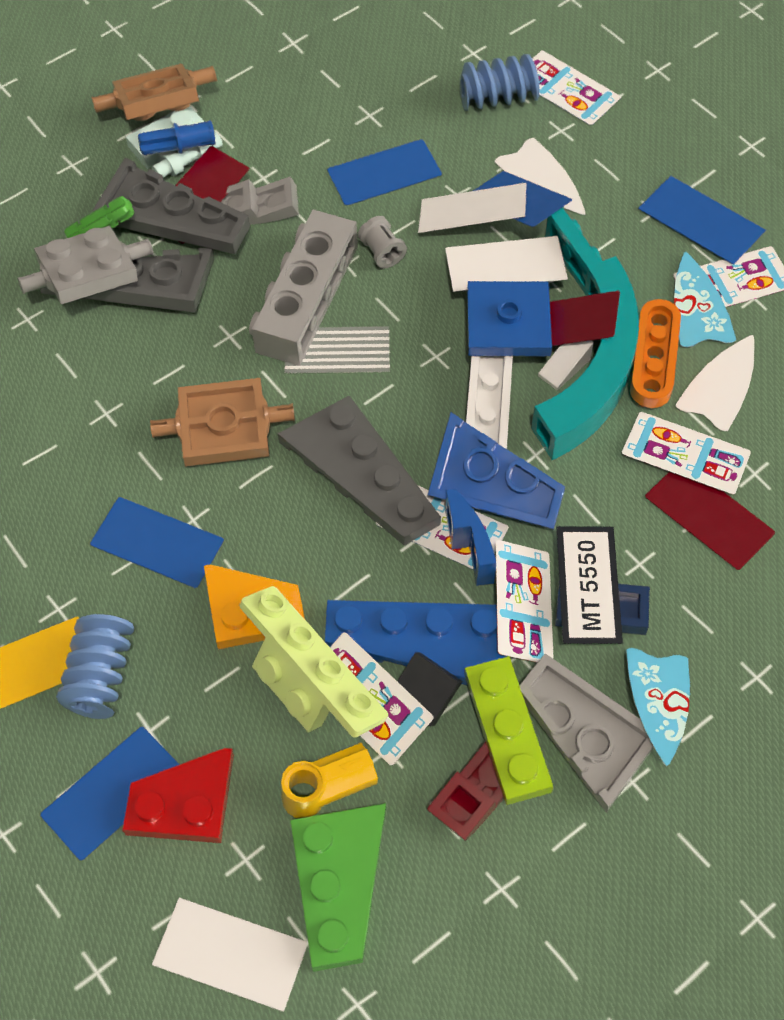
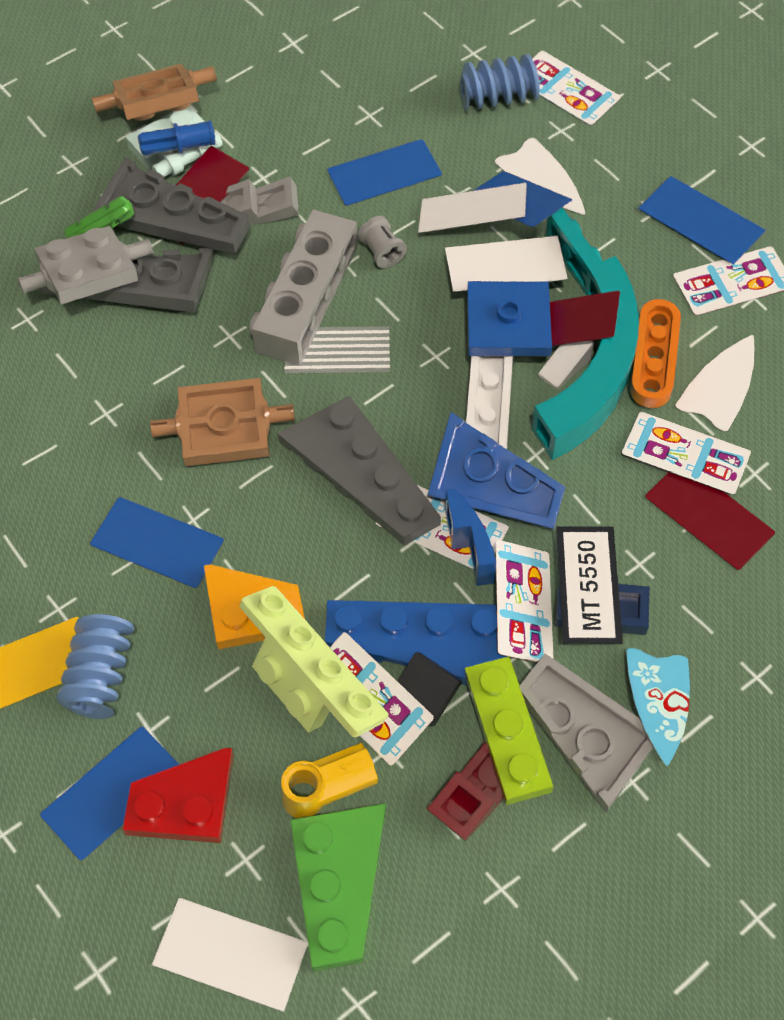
medium azure sticker [674,252,736,347] -> none

